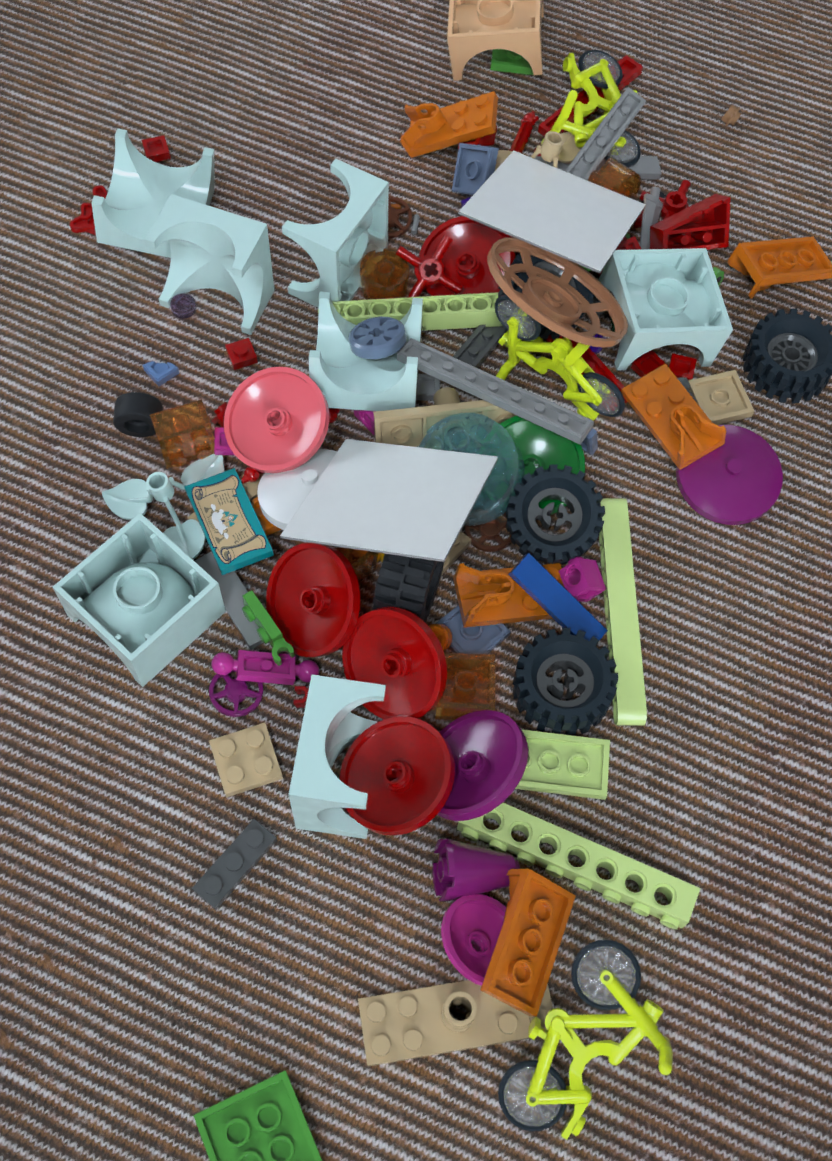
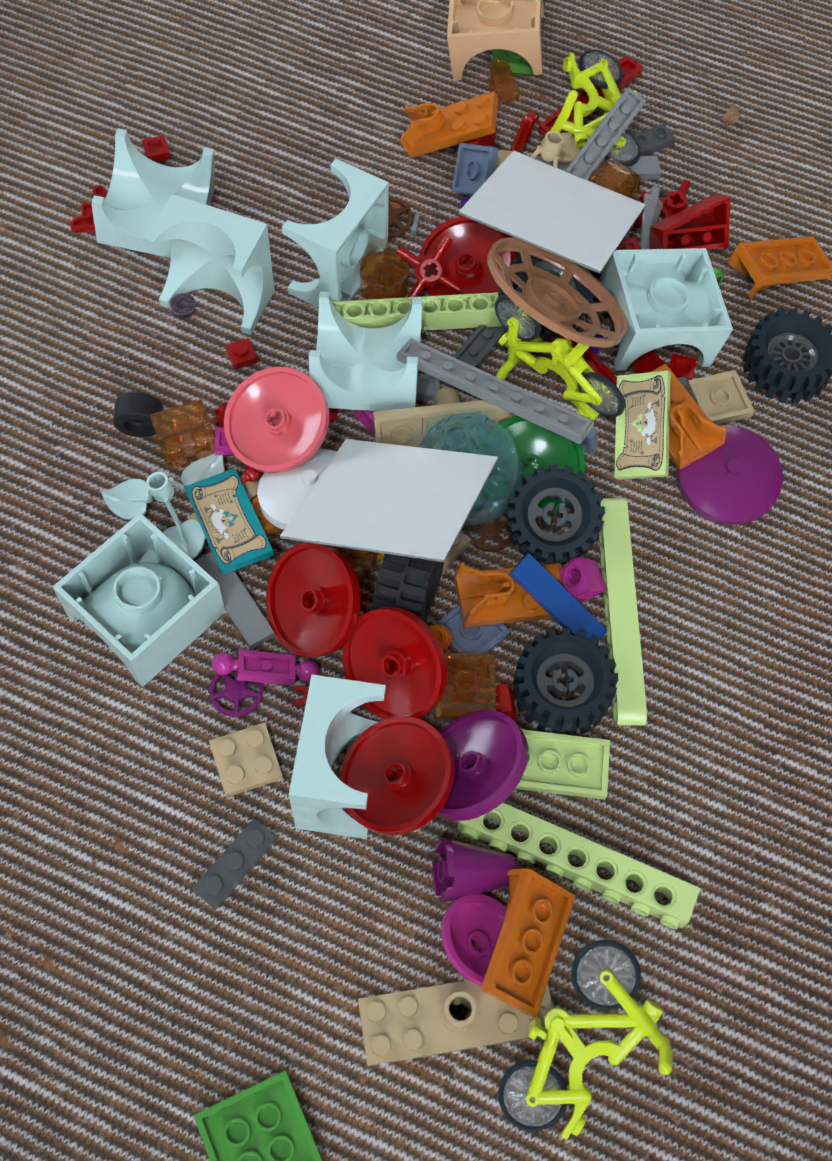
medium blue tile [143,361,179,386] -> none
bright green plate [242,590,294,666] -> none
sand blue wheel [348,317,407,359] -> none
none -> clear orange piece [488,59,520,104]
none -> red plate [494,683,518,720]
none -> tile [614,371,671,480]
none -> dark grey hinge [615,123,676,156]

